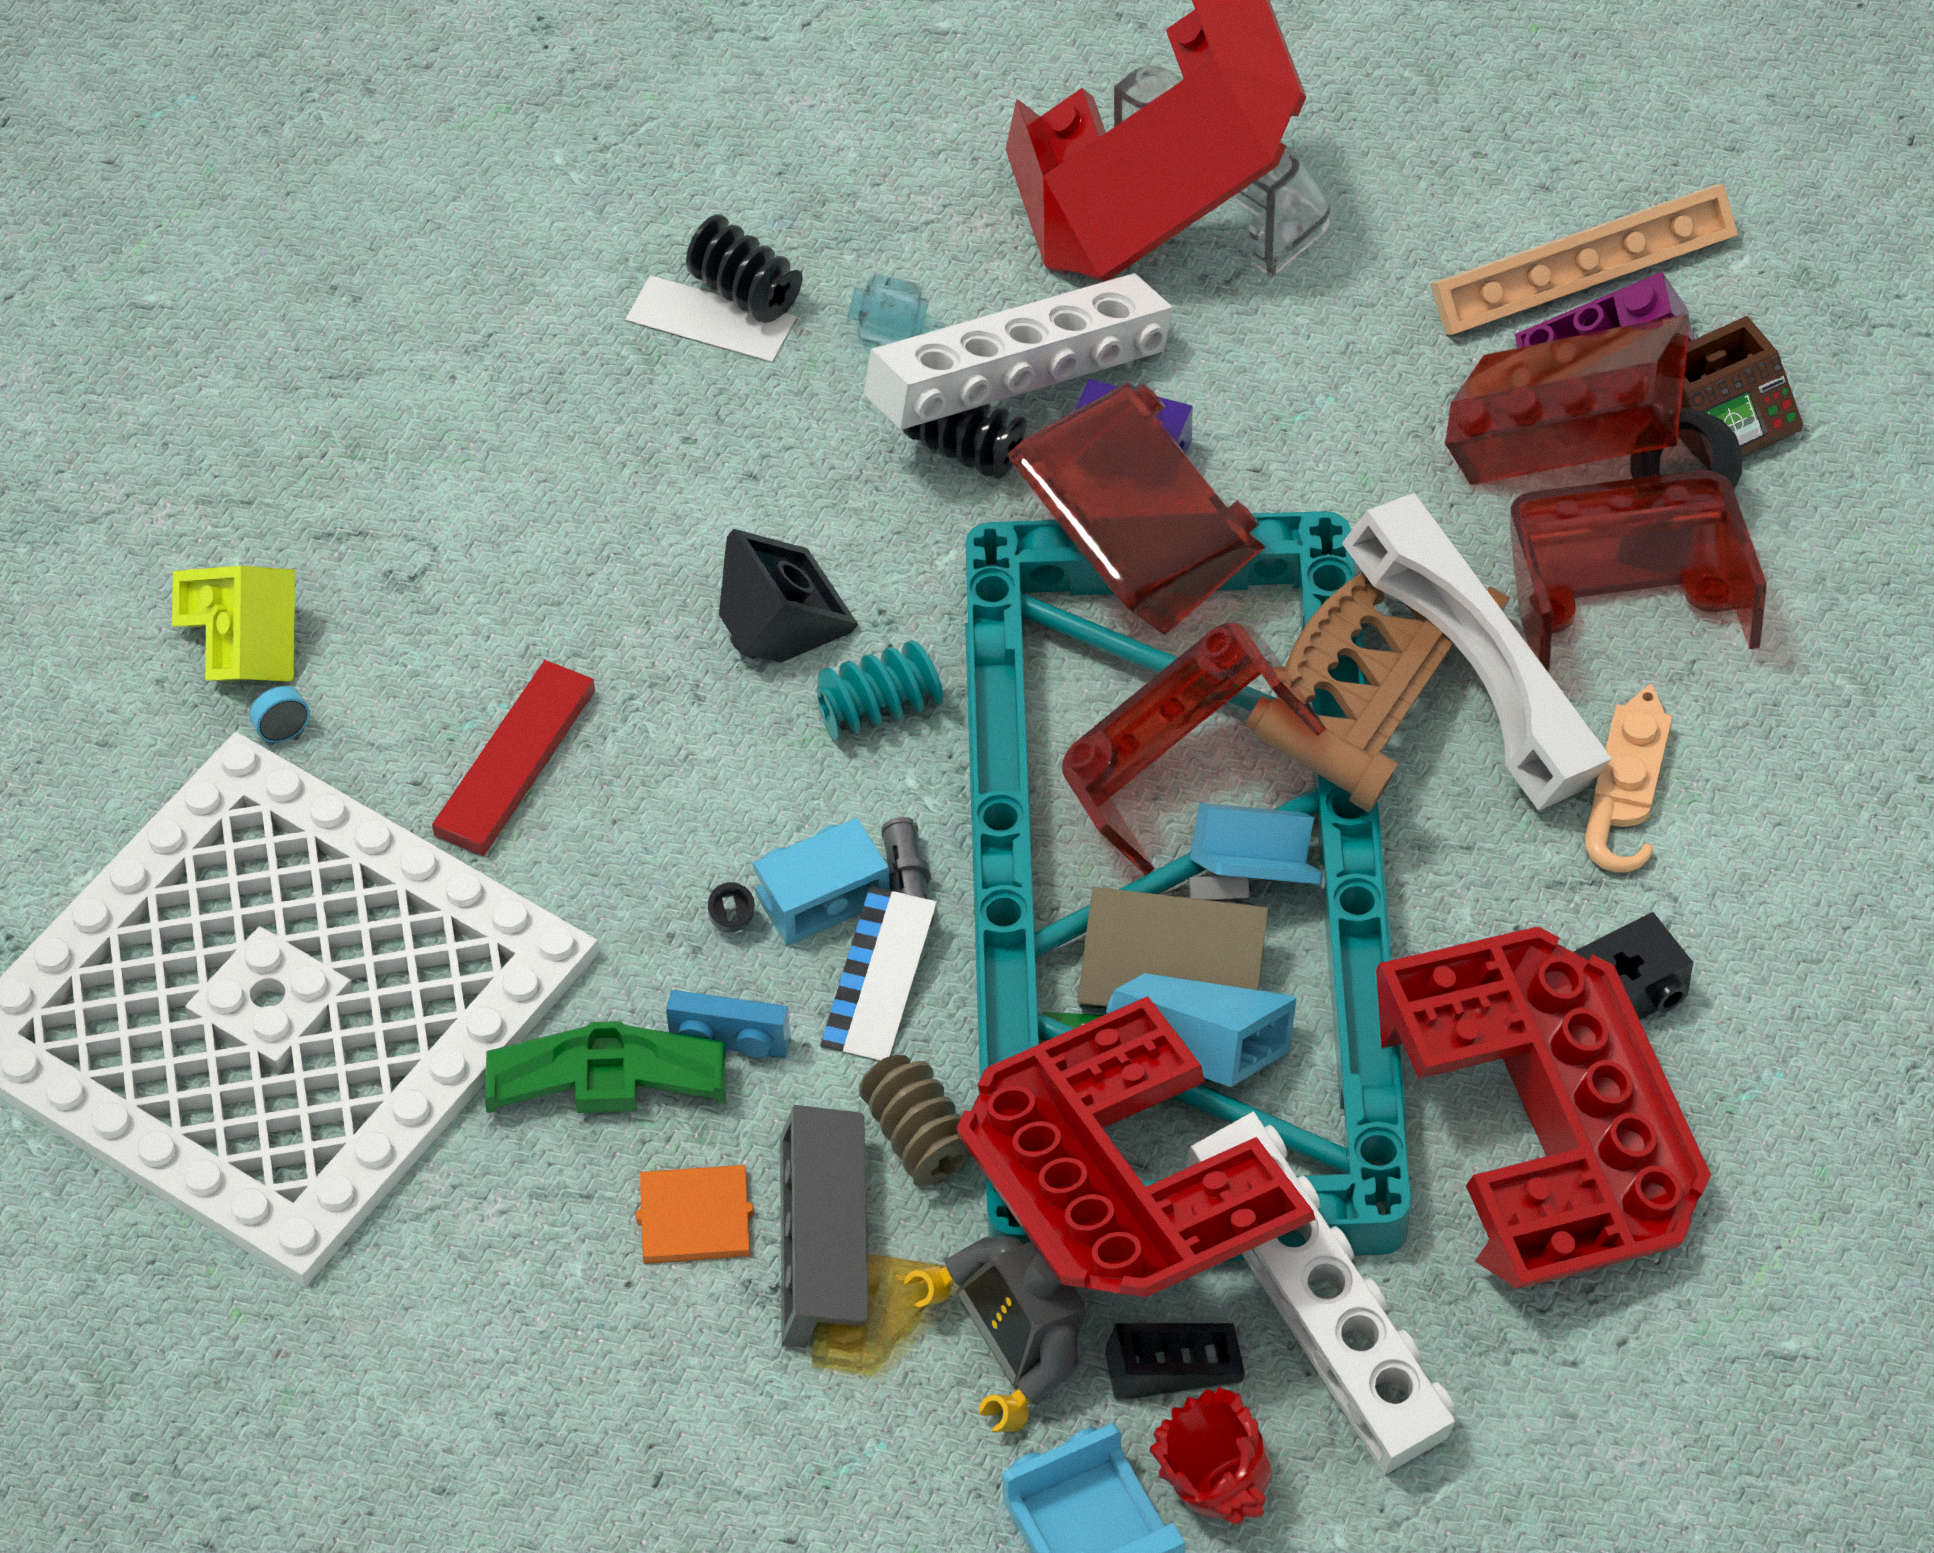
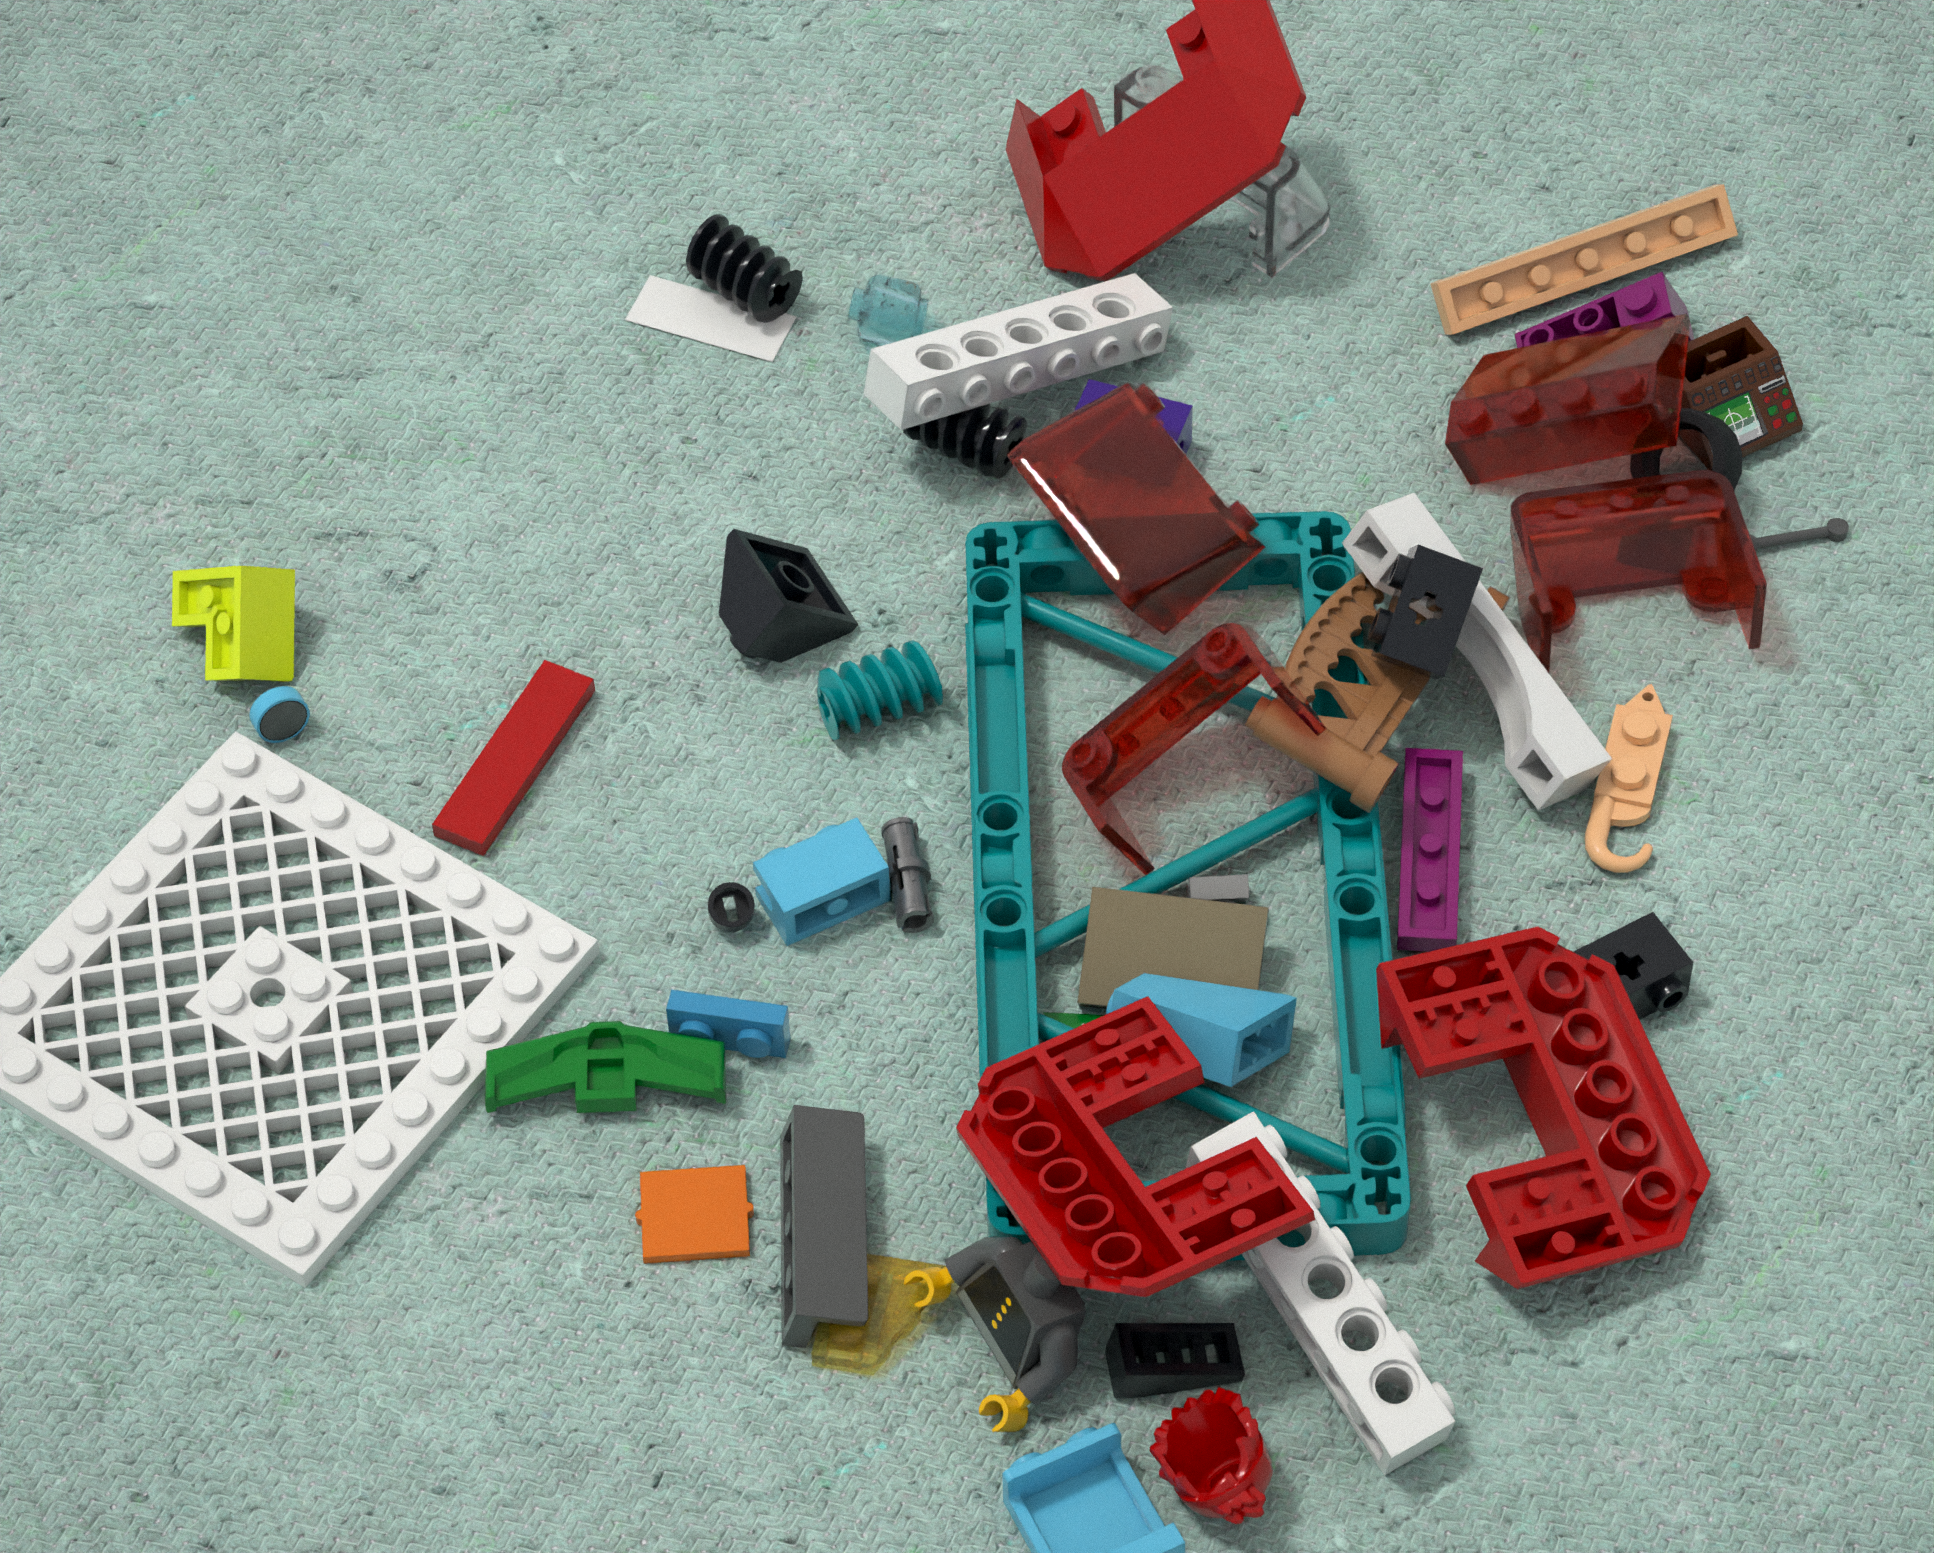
white sticker [820,886,937,1061] -> none
dark tan piece [859,1055,972,1187] -> none
medium azure panel [1190,802,1323,884] -> none
none -> black brick [1368,544,1483,680]
none -> magenta plate [1397,748,1463,952]
none -> dark grey hinge [1737,518,1849,556]

